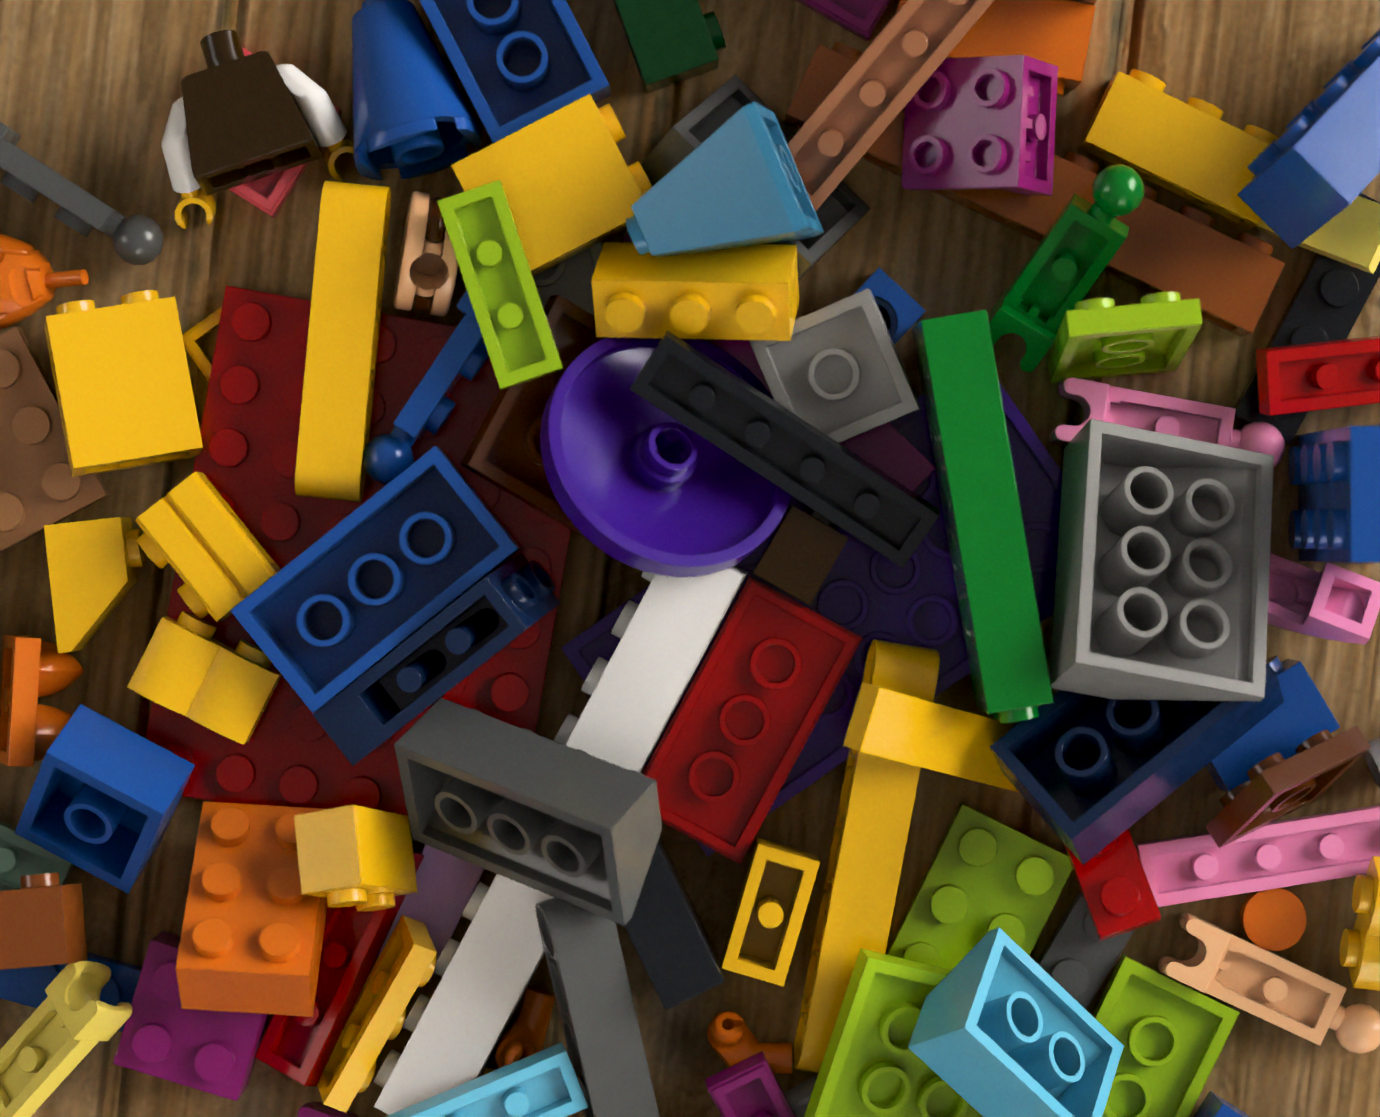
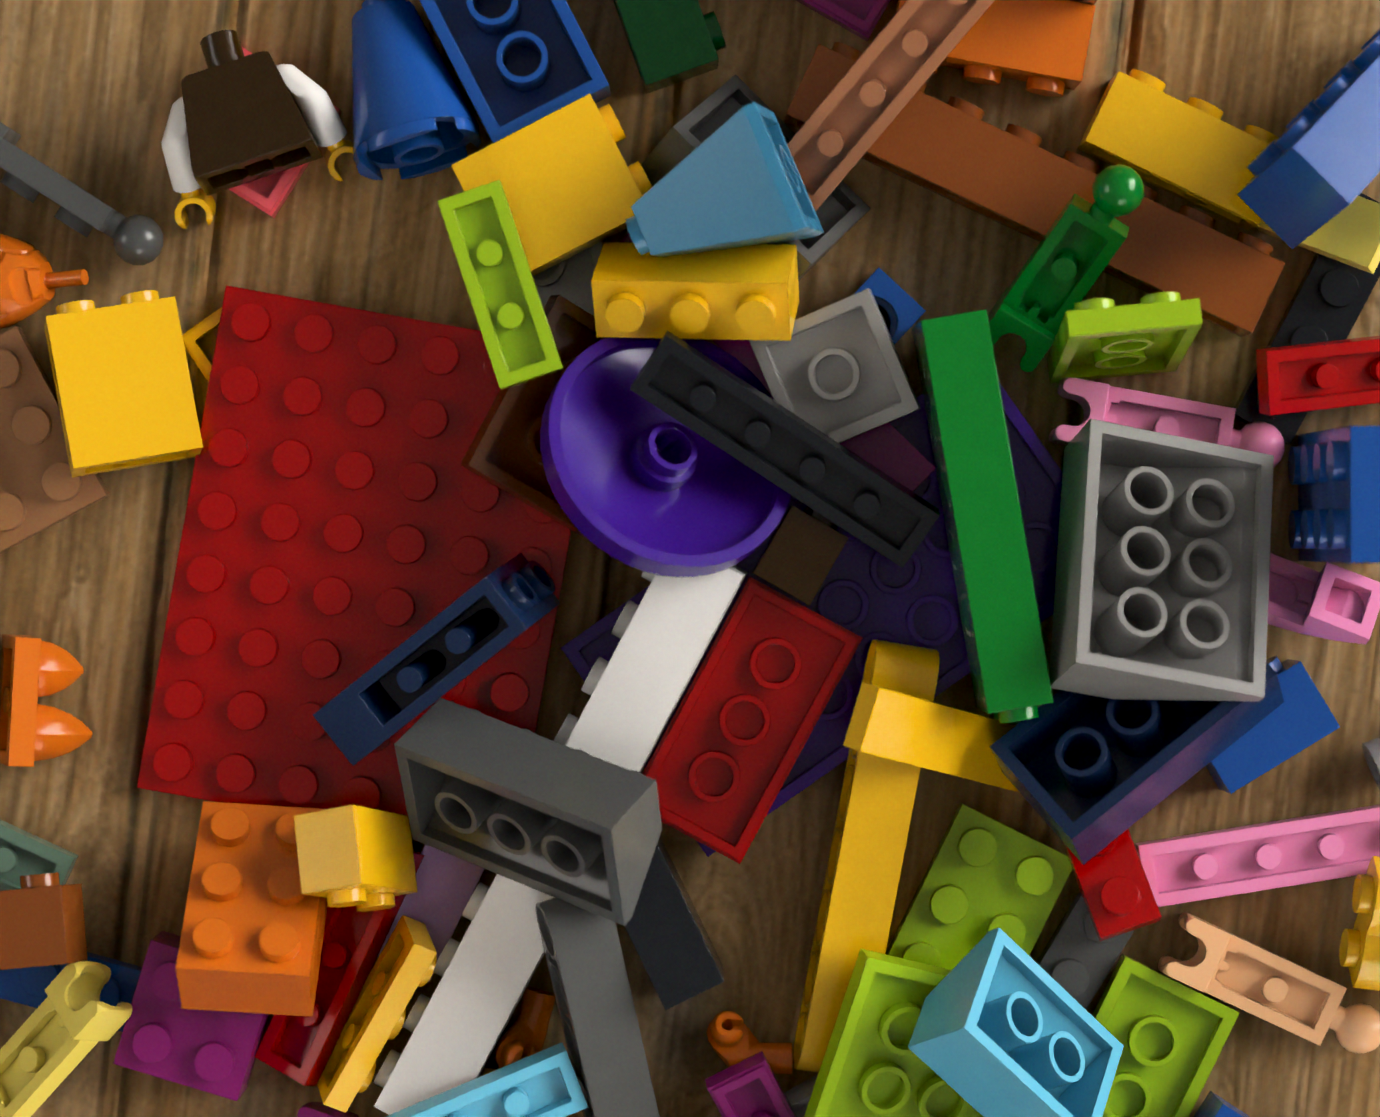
blue brick [15,704,195,894] -> none
yellow slope [44,517,146,653] -> none
yellow brick [127,611,282,745] -> none
yellow brick [135,472,281,622] -> none
blue brick [230,446,521,713] -> none
yellow beam [295,181,391,502] -> none
blue plate [363,290,489,484] -> none
light nougat head [393,191,458,317] -> none
yellow brick [720,837,820,987] -> none
magenta bracket [902,55,1058,196] -> none
reddish brown plate [1205,726,1371,848] -> none
orange tile [1239,888,1307,951] -> none

